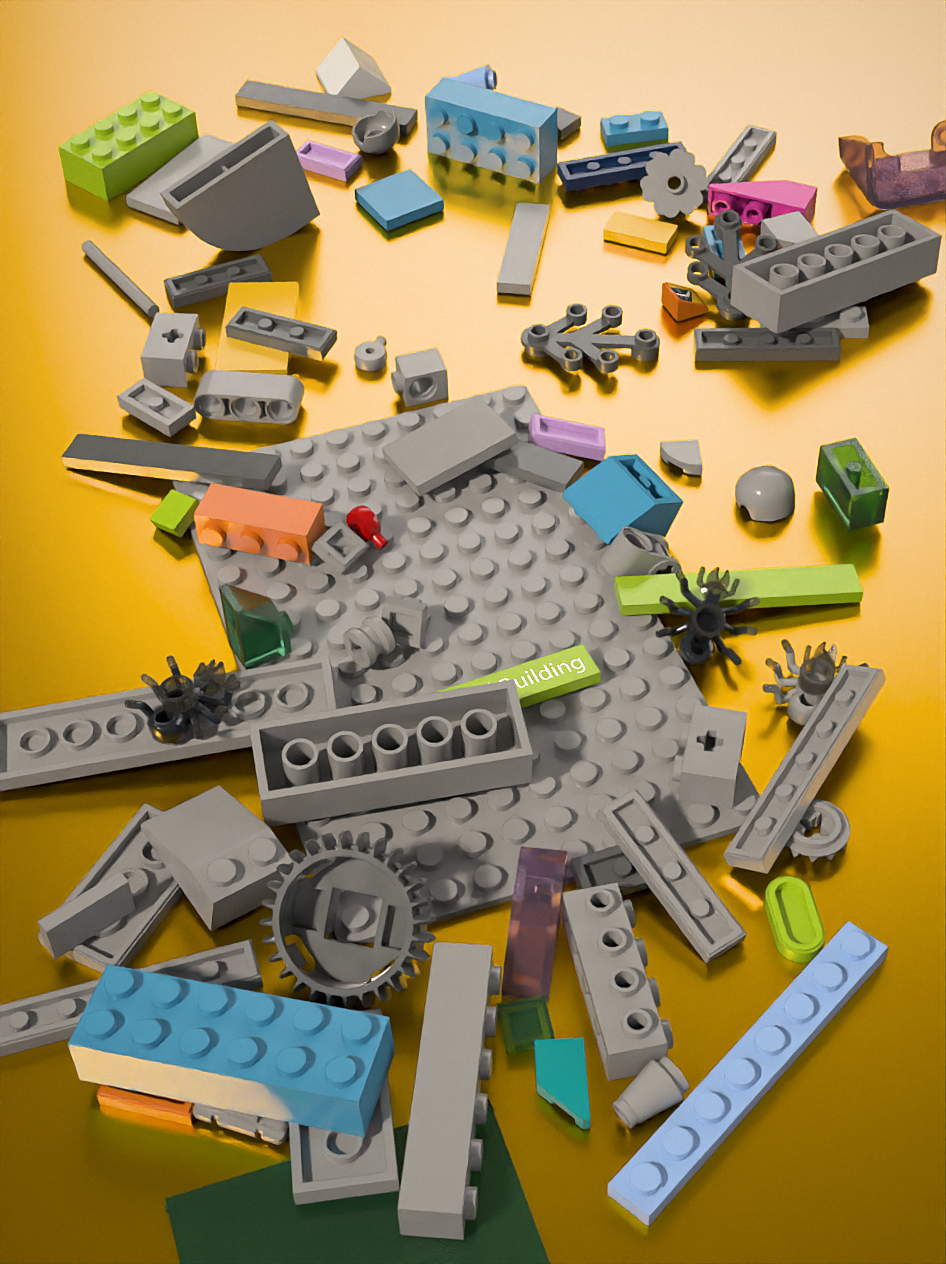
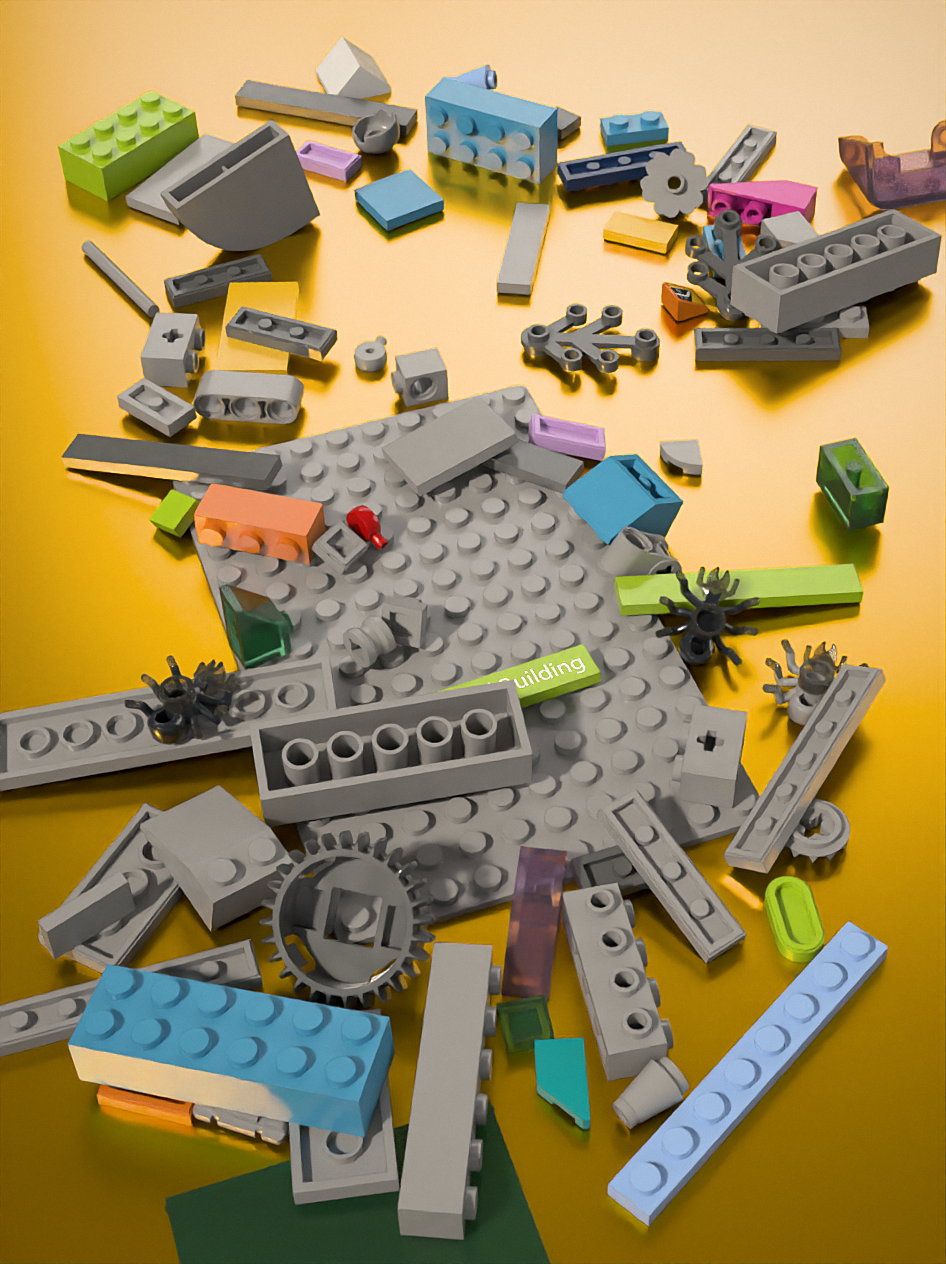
light grey hair [735,465,796,521] -> none

